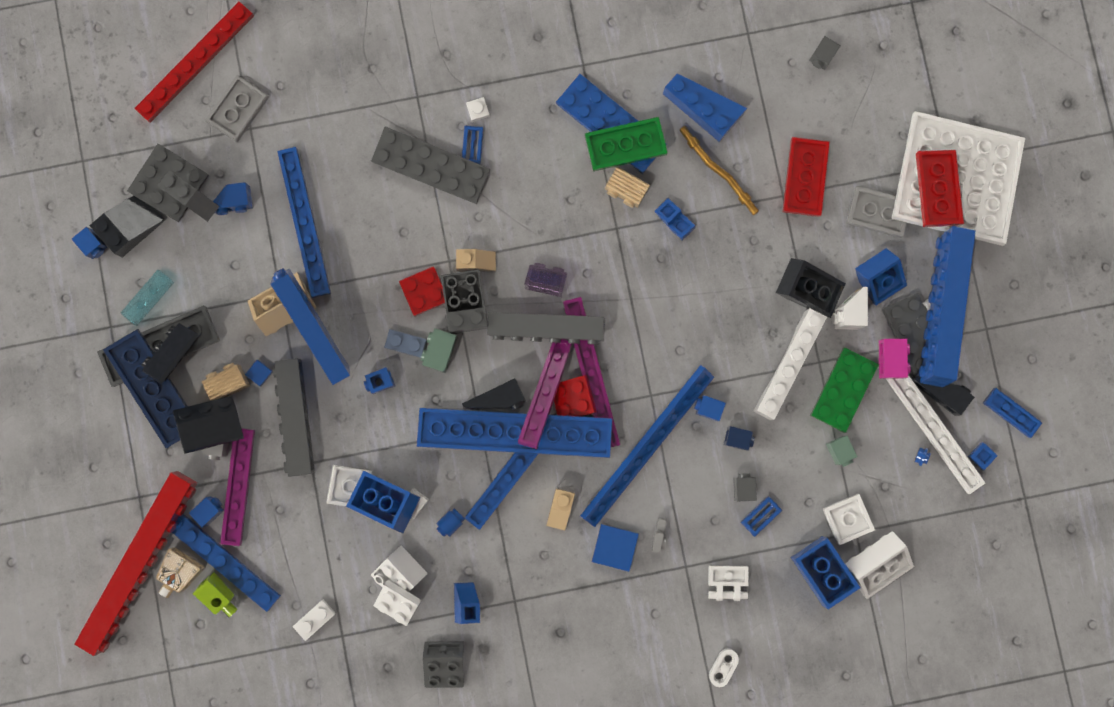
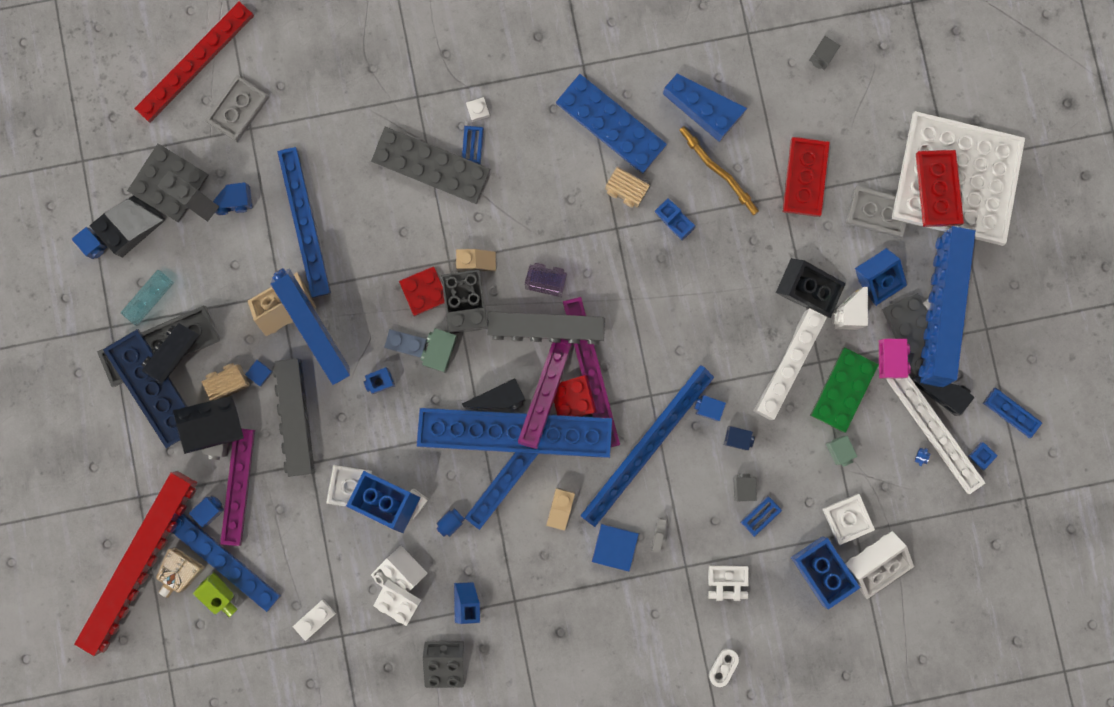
green plate [584,117,668,172] -> none

